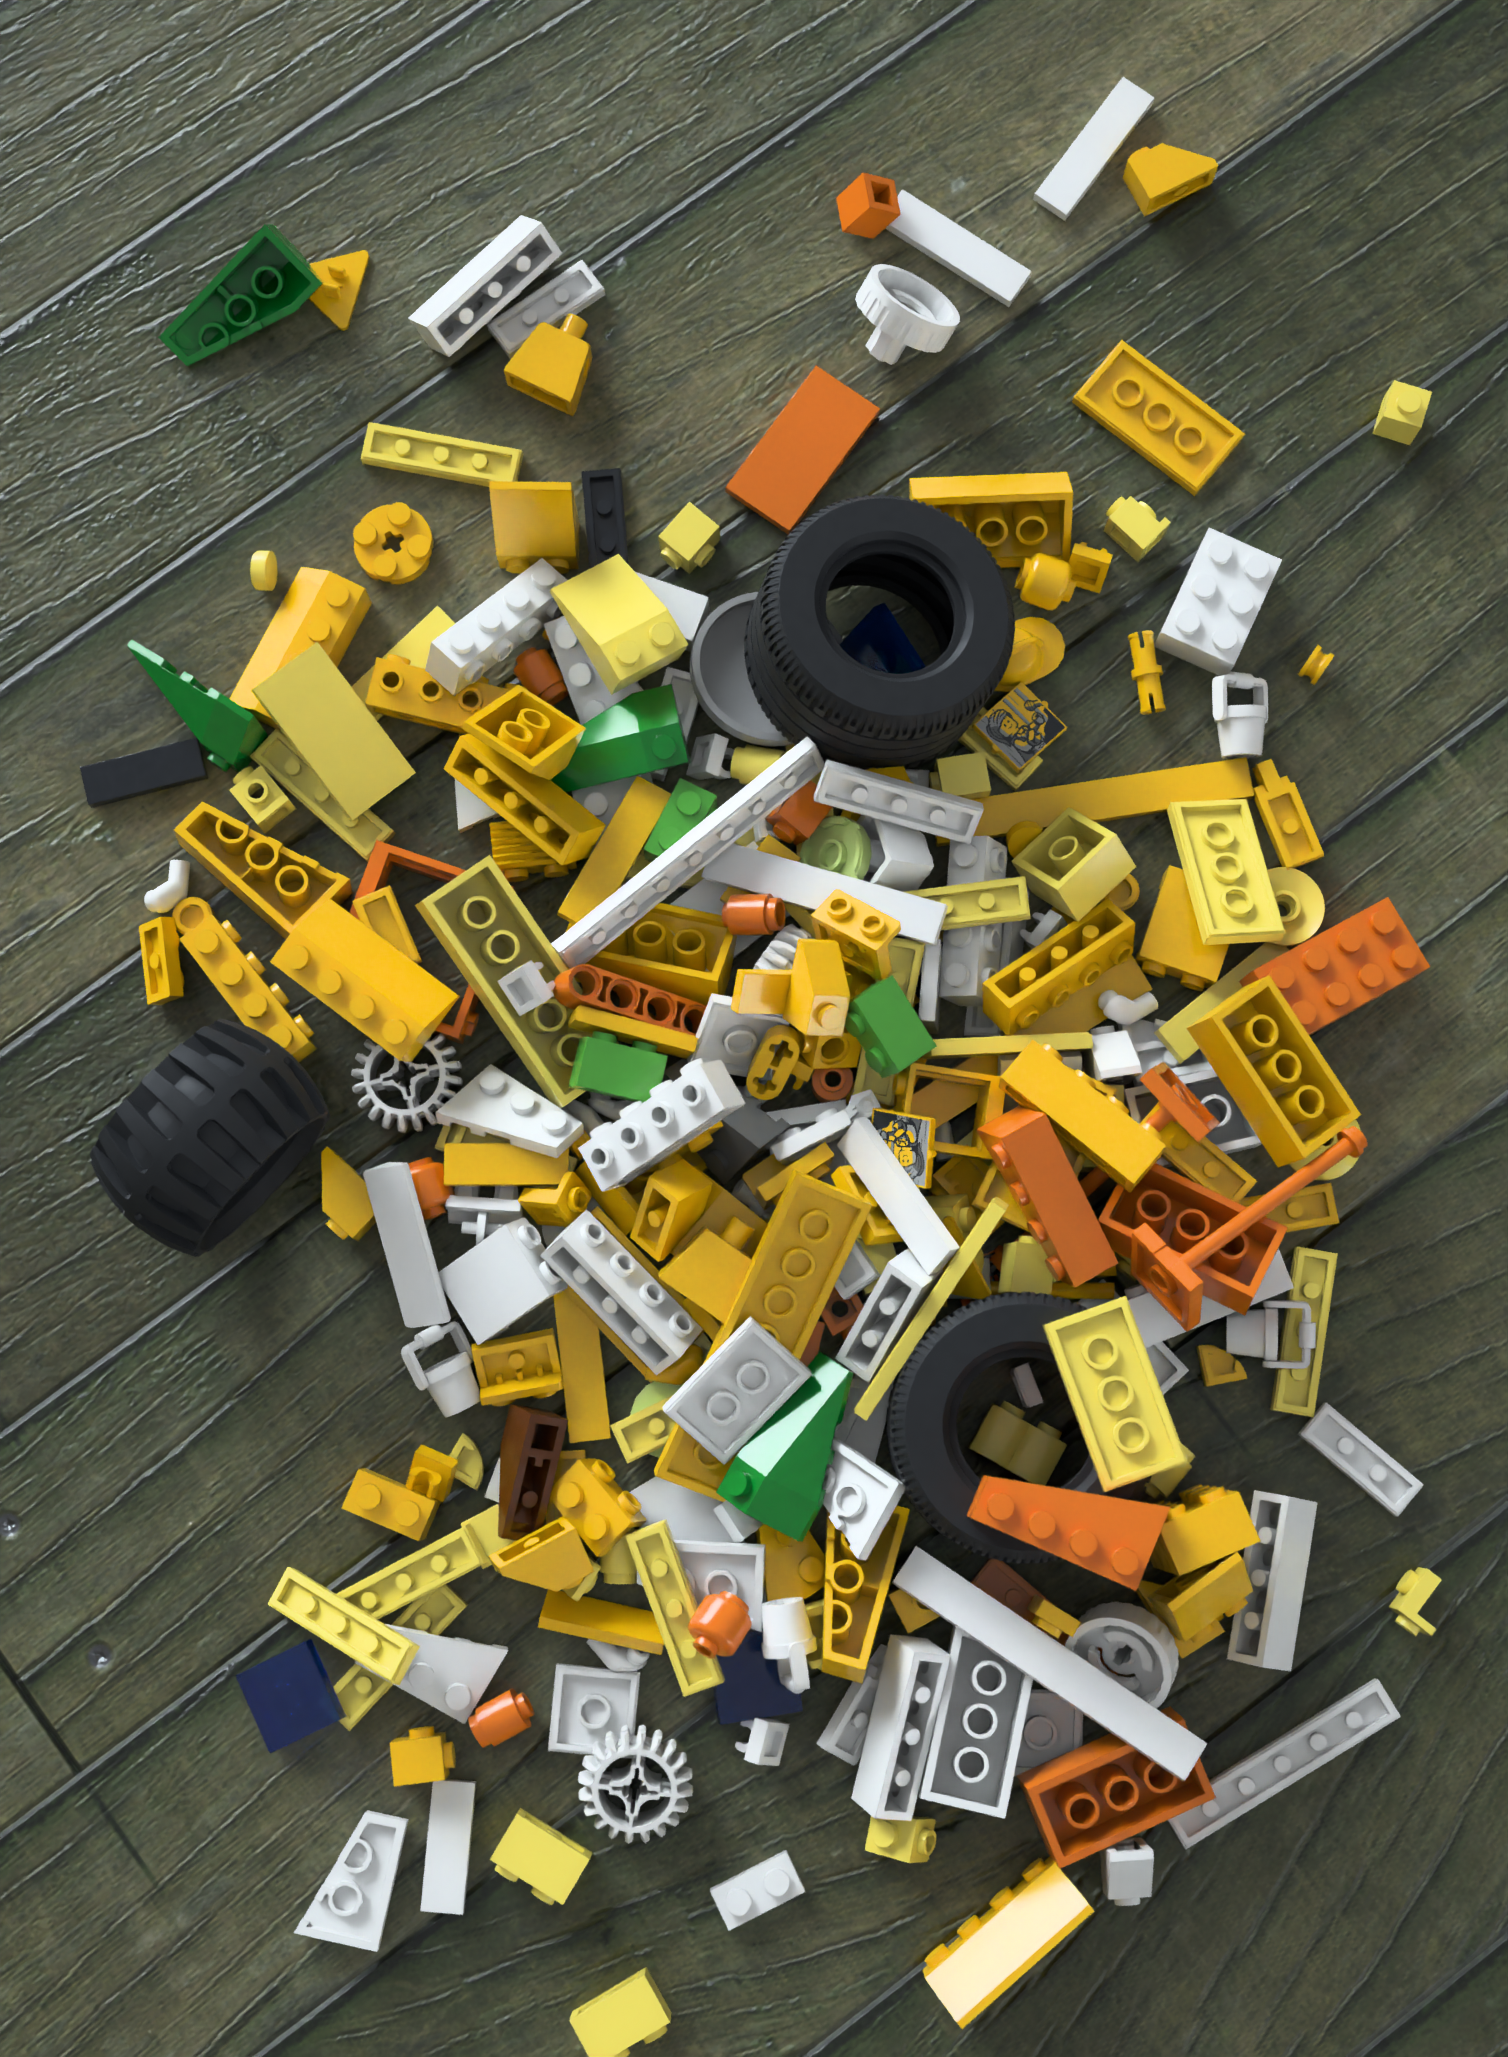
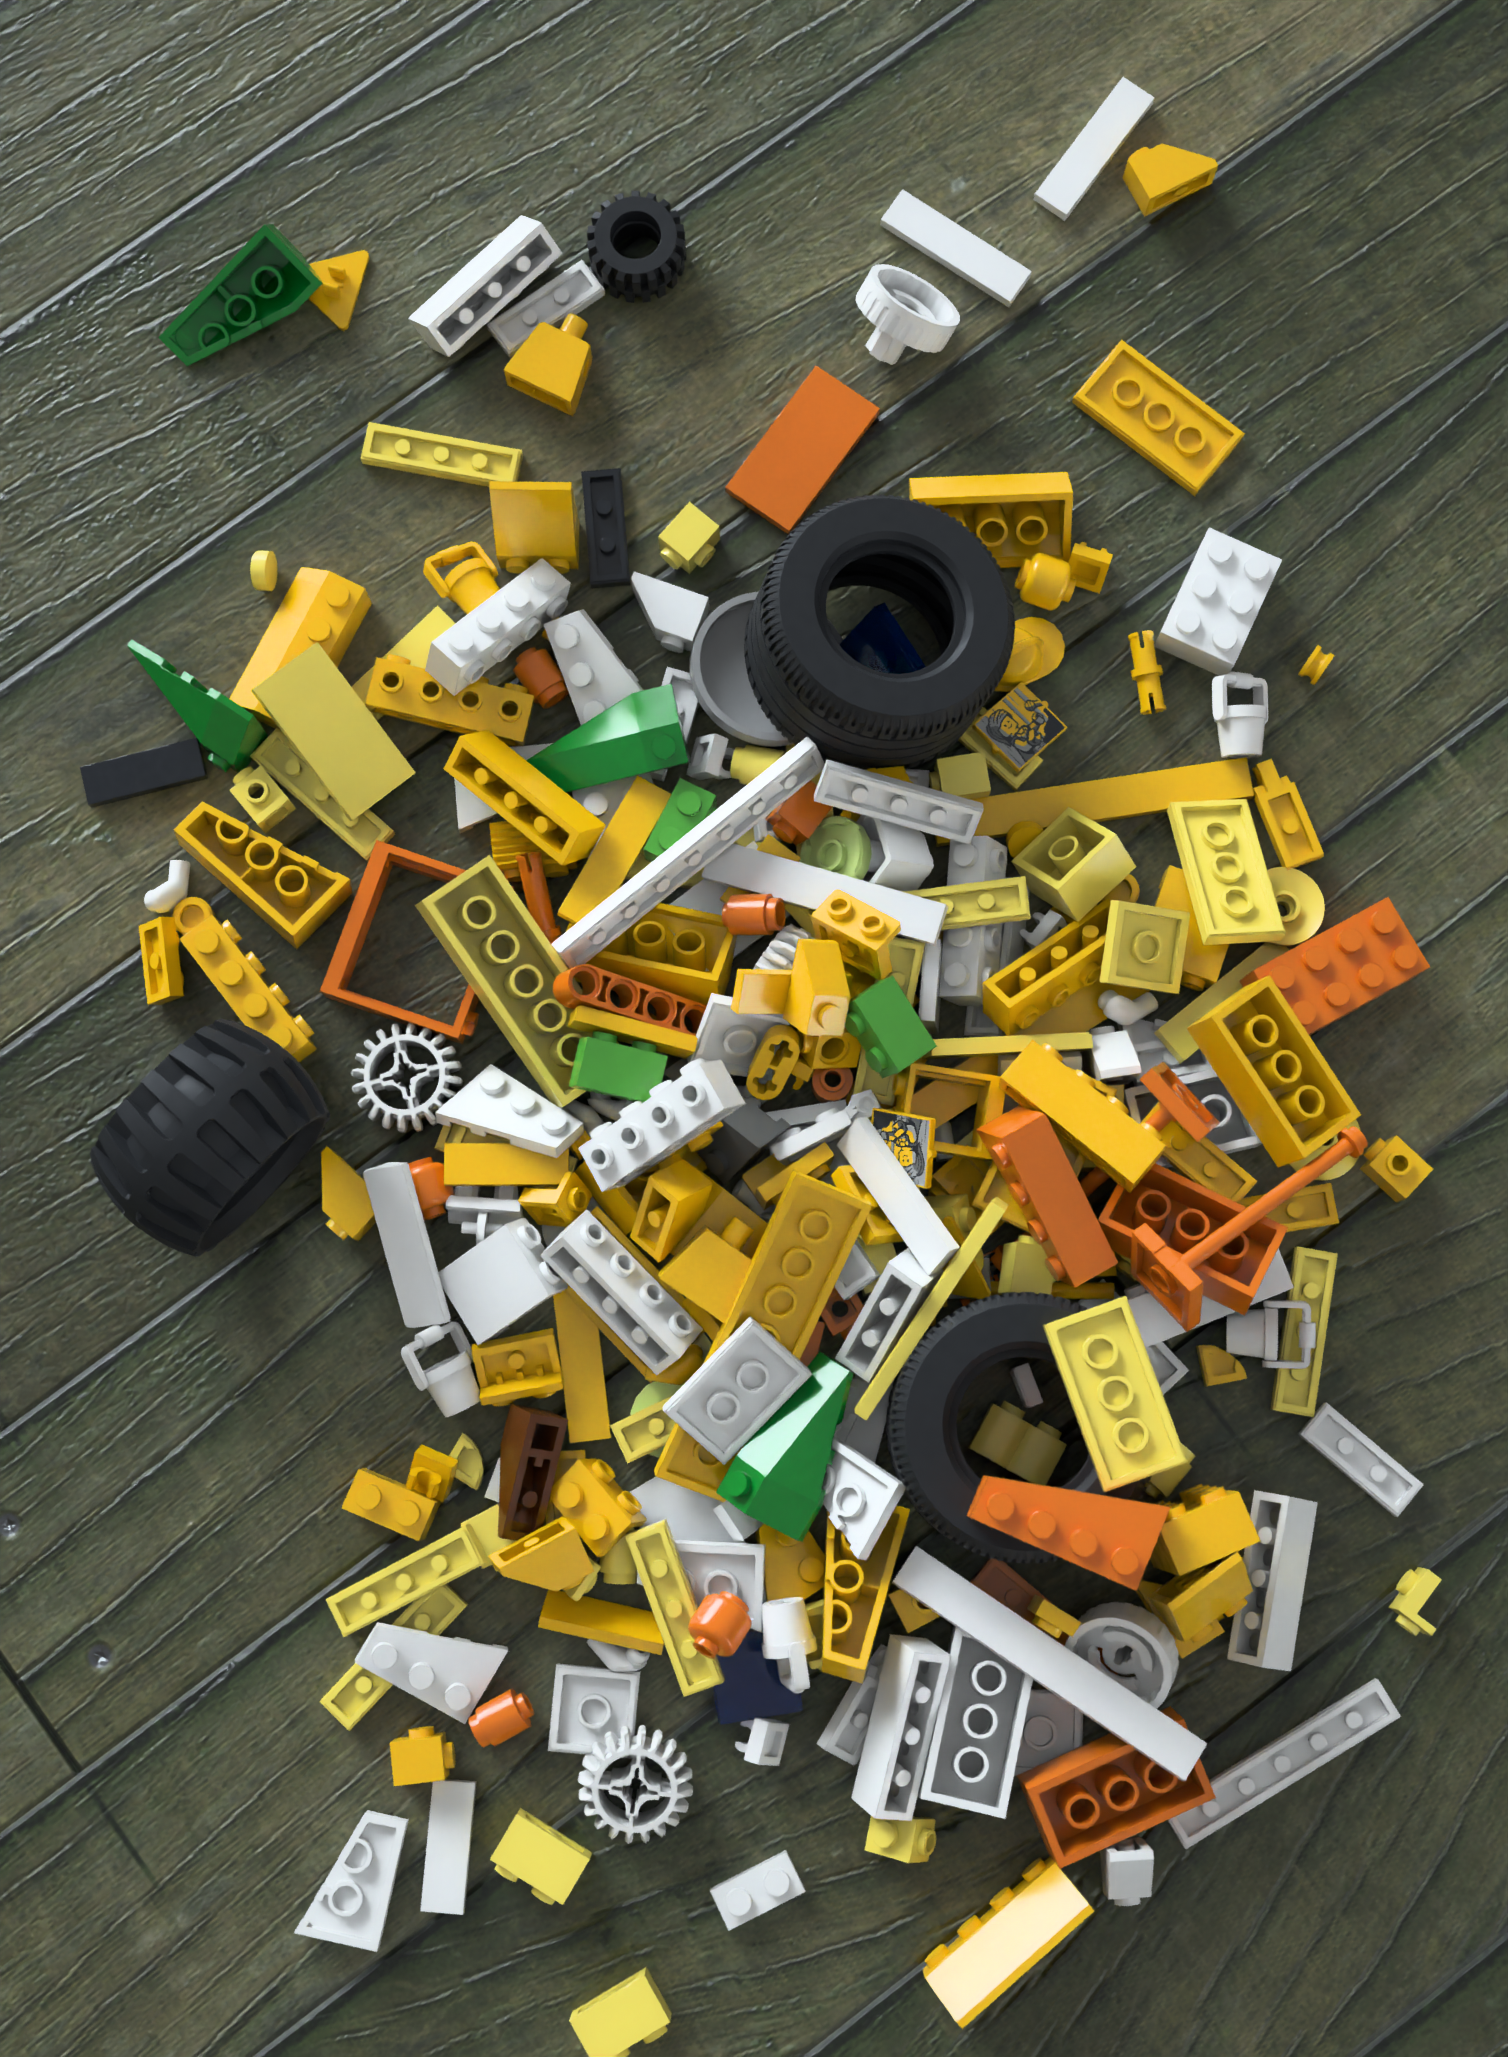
clear blue tile [235,1639,346,1753] -> none
light yellow tile [267,1567,420,1685] -> none
yellow slope [270,898,460,1062] -> none
yellow tile [352,885,422,964] -> none
yellow plate [353,502,434,584] -> none
yellow slope [461,685,586,780] -> none
white tile [497,960,556,1016] -> none
light yellow slope [549,554,689,695] -> none
orange brick [836,172,901,239] -> none
light yellow brick [1104,496,1171,562] -> none
light yellow brick [1372,380,1432,445] -> none
none -> yellow piece [423,541,500,614]
none -> orange pin [515,851,562,957]
none -> black tyre [587,191,686,303]
none -> light yellow plate [1100,900,1190,994]
none -> yellow brick [1360,1135,1433,1202]

